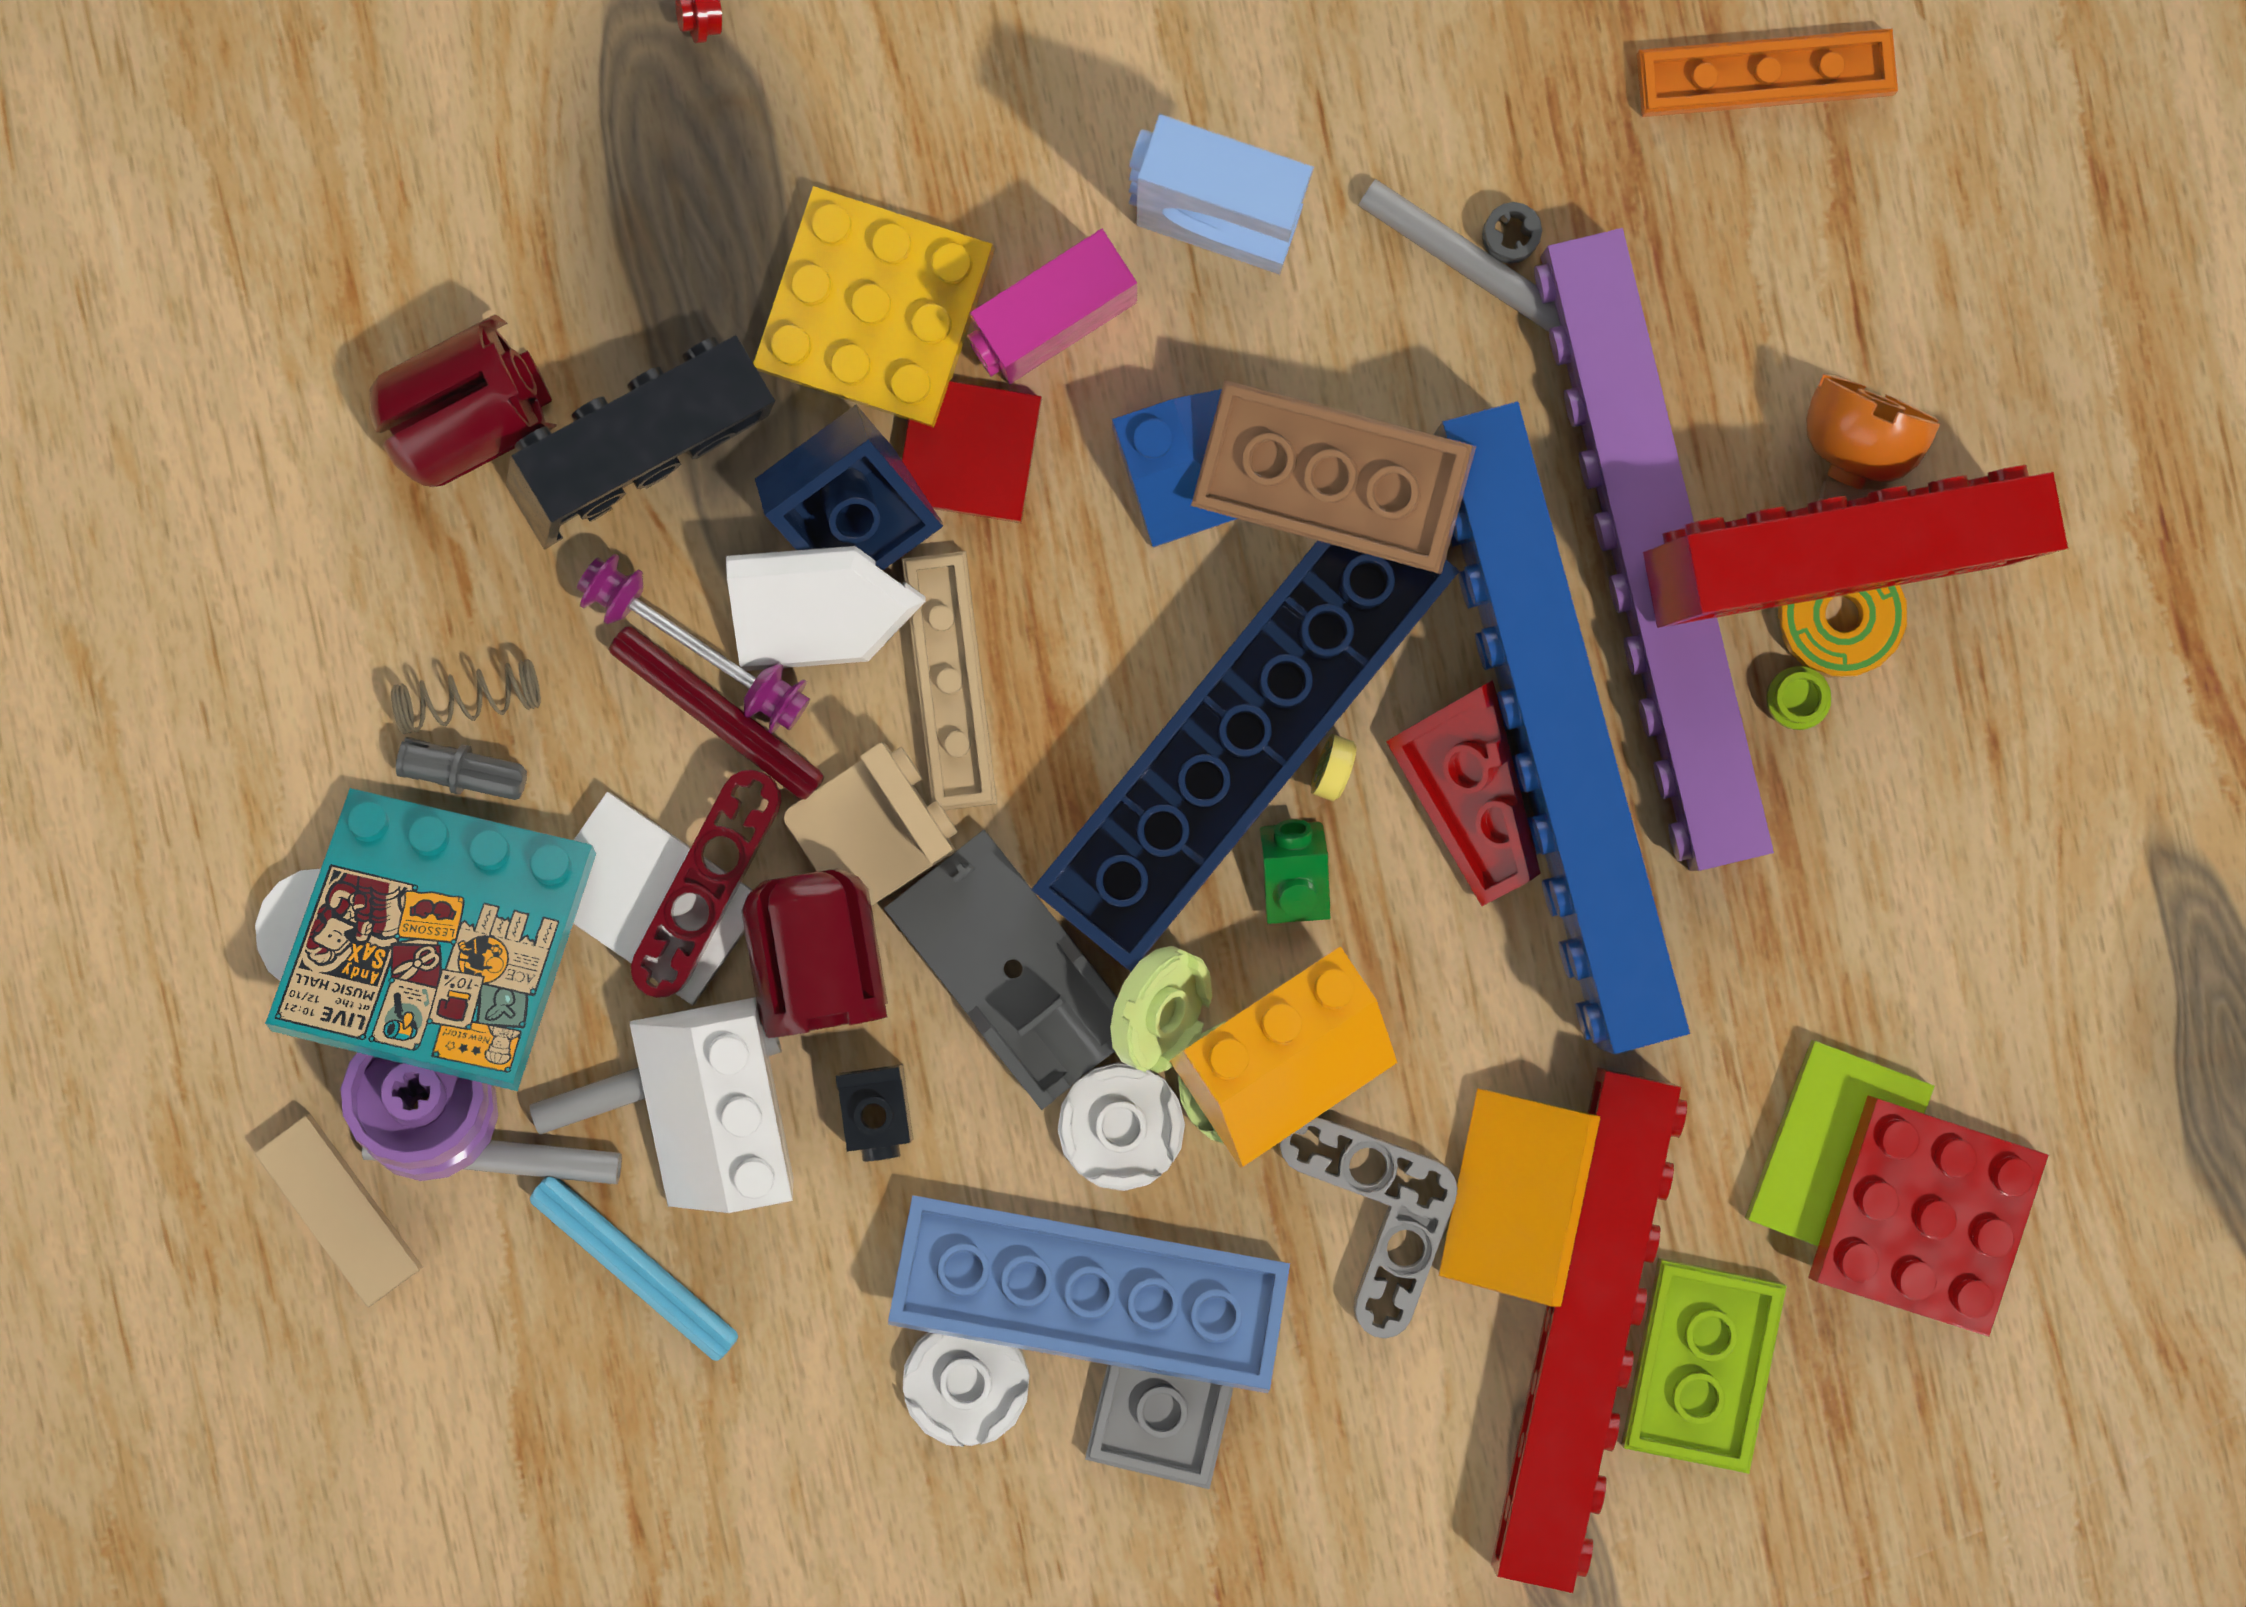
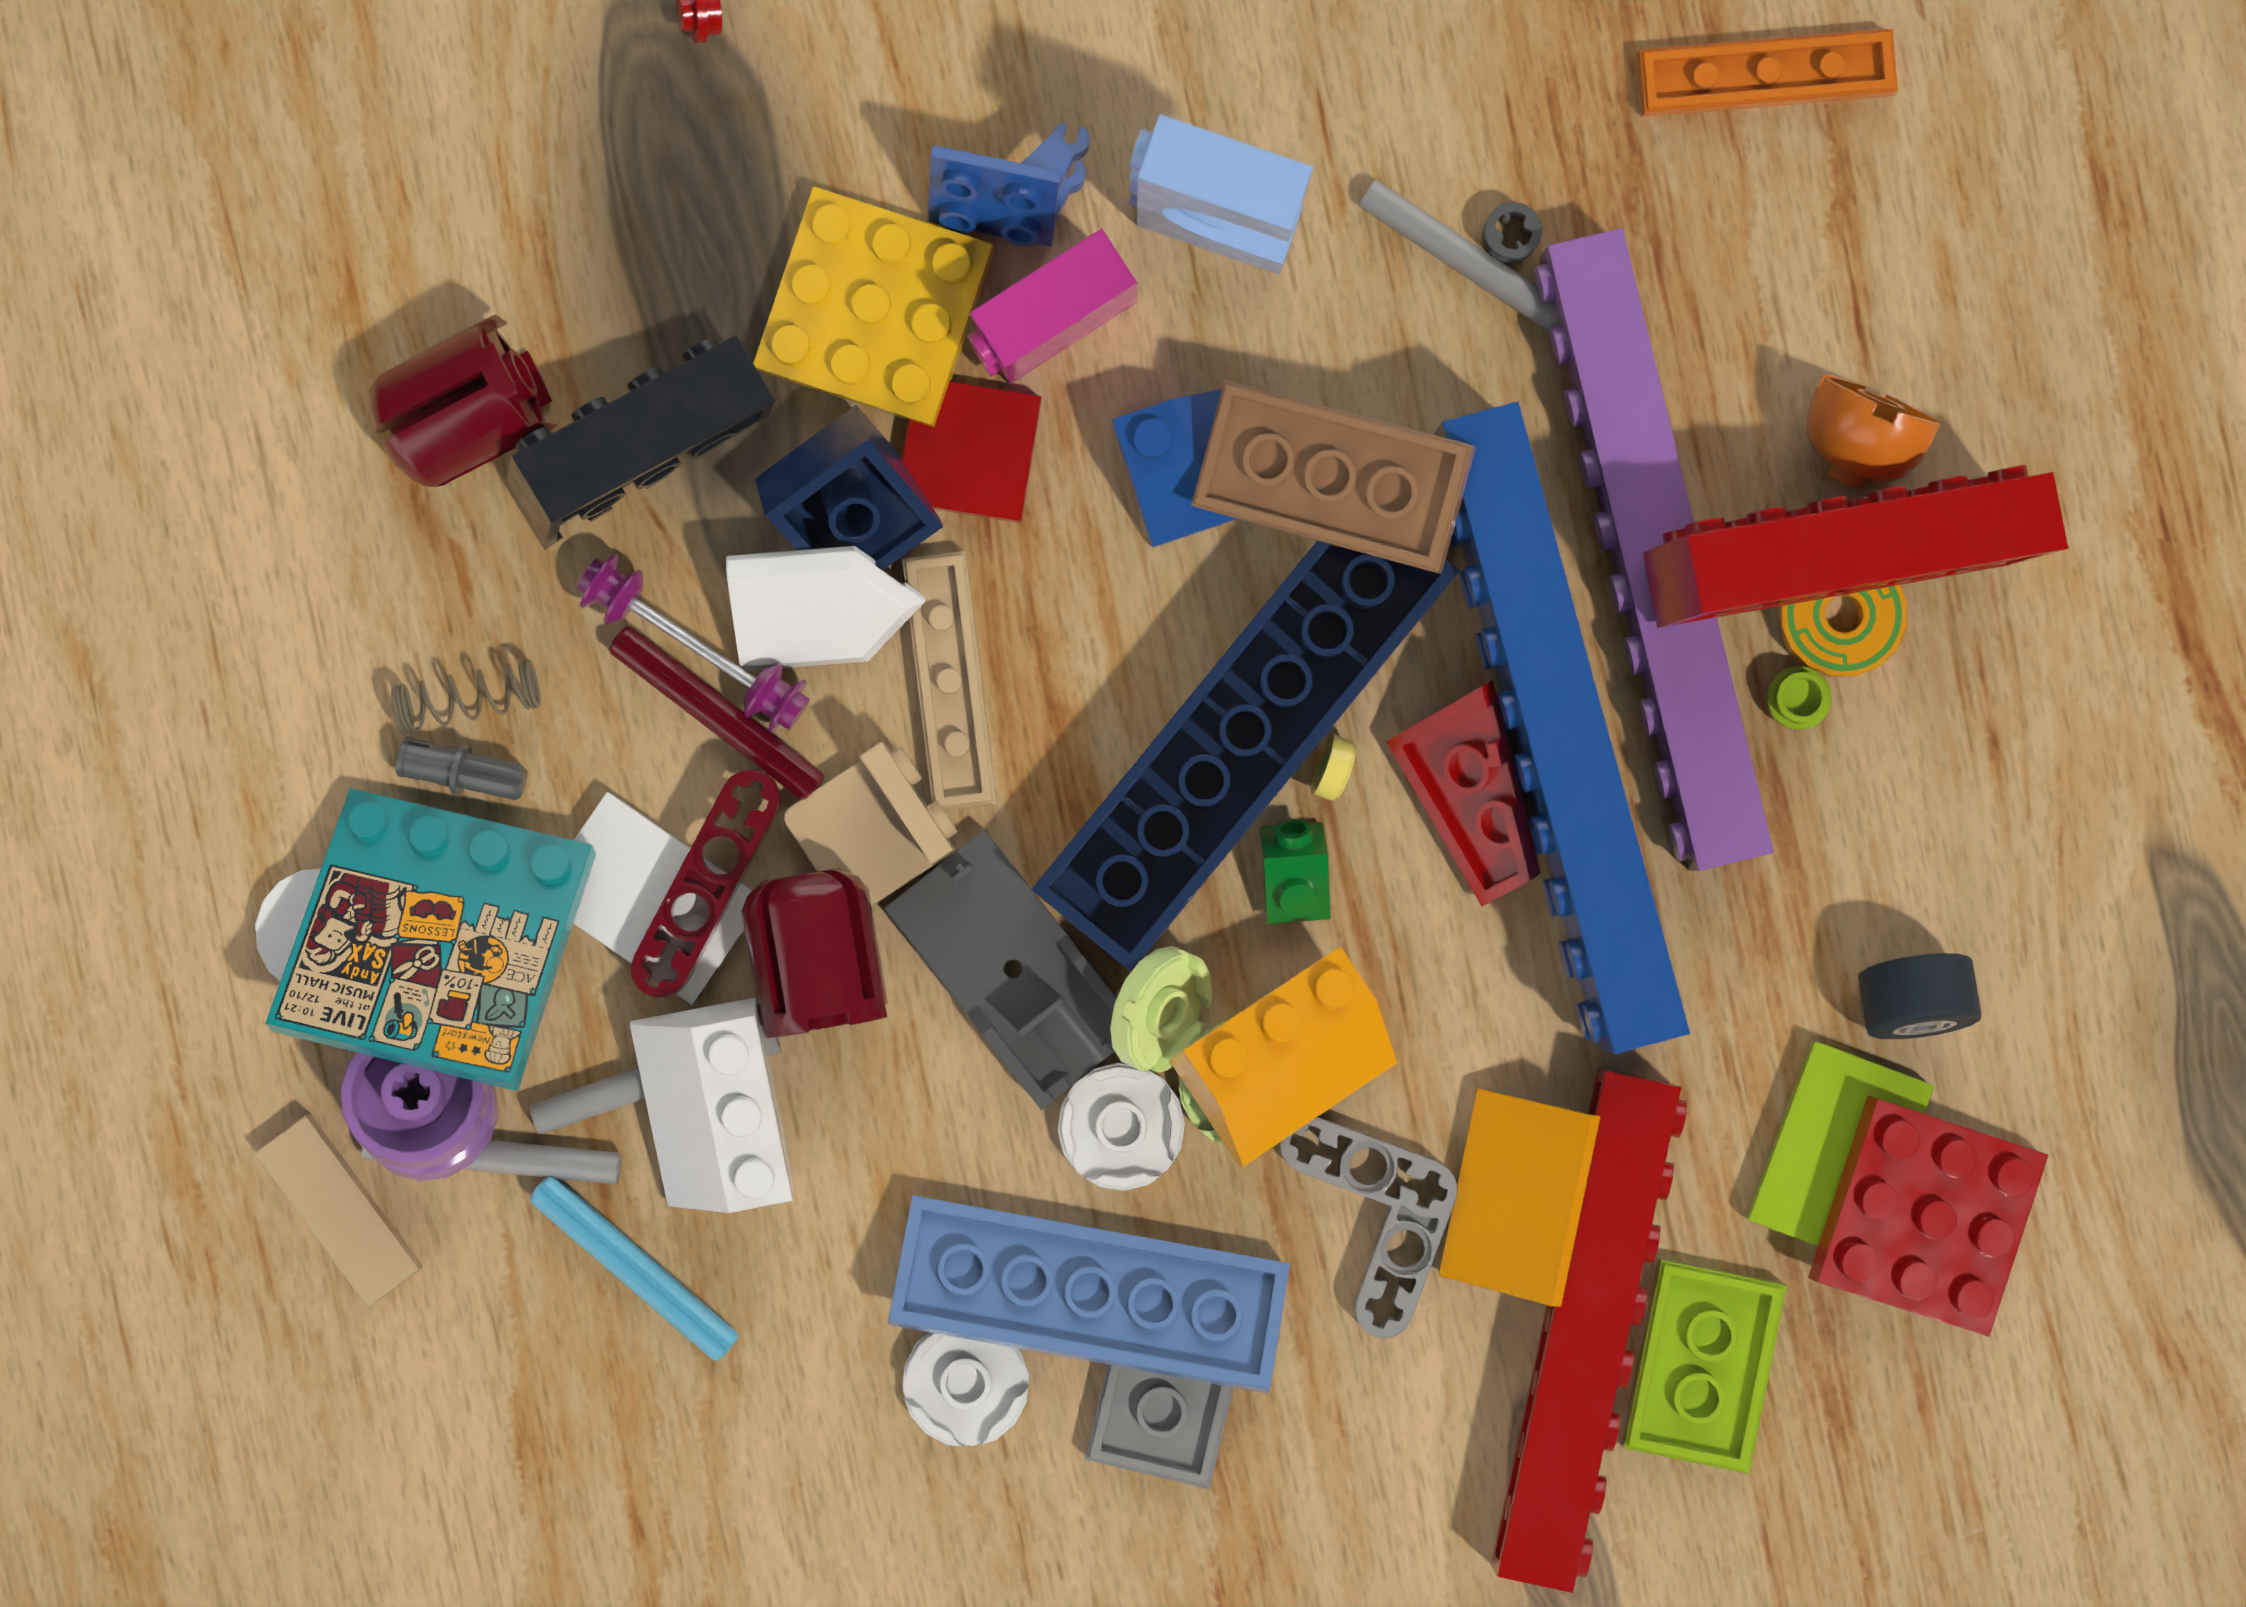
black brick [835,1064,913,1162] -> none
none -> blue plate [928,123,1090,247]
none -> black wheel [1858,953,1981,1039]

